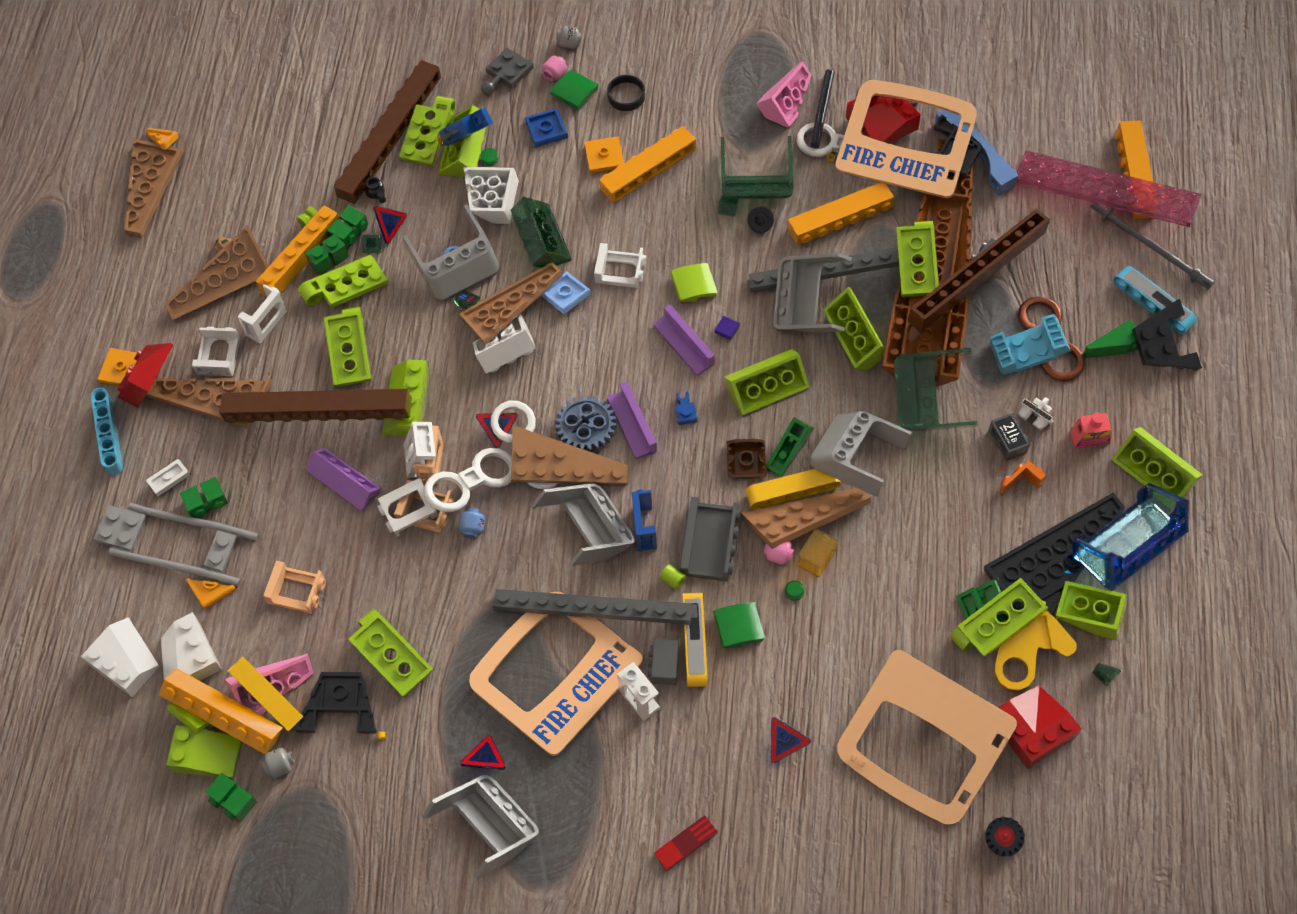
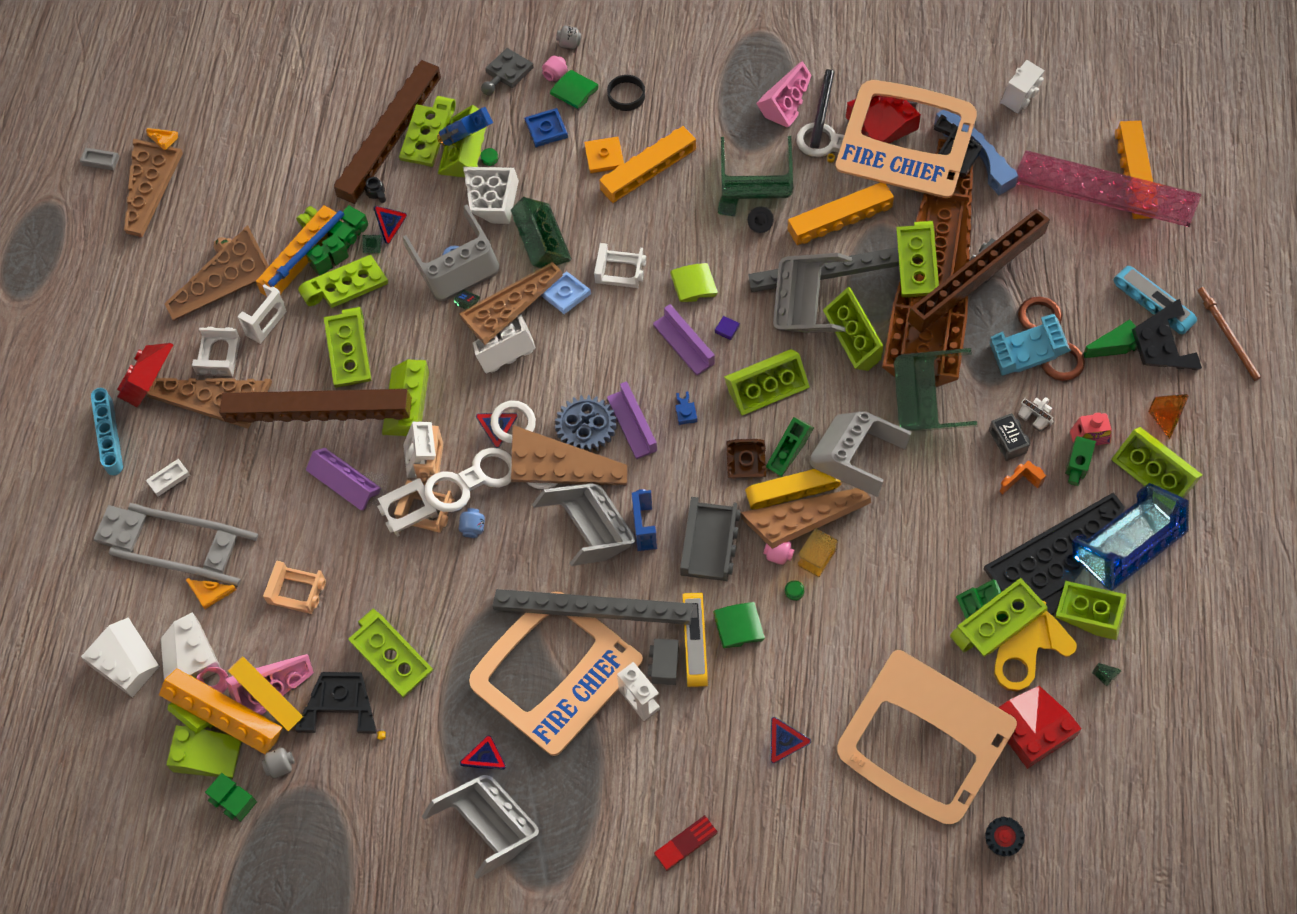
light orange plate [97,348,137,386] -> none
green piece [180,477,228,518] -> none
lime gear [659,564,686,590] -> none
dark grey bar [1090,201,1215,290] -> none
none -> light grey tile [79,148,120,170]
none -> bright pink piece [196,666,228,693]
none -> blue bar [268,210,344,287]
none -> white brick [1000,60,1045,113]
none -> green torso [1065,436,1096,486]
none -> clear orange slope [1148,394,1189,439]
none -> dark orange bar [1197,287,1261,381]

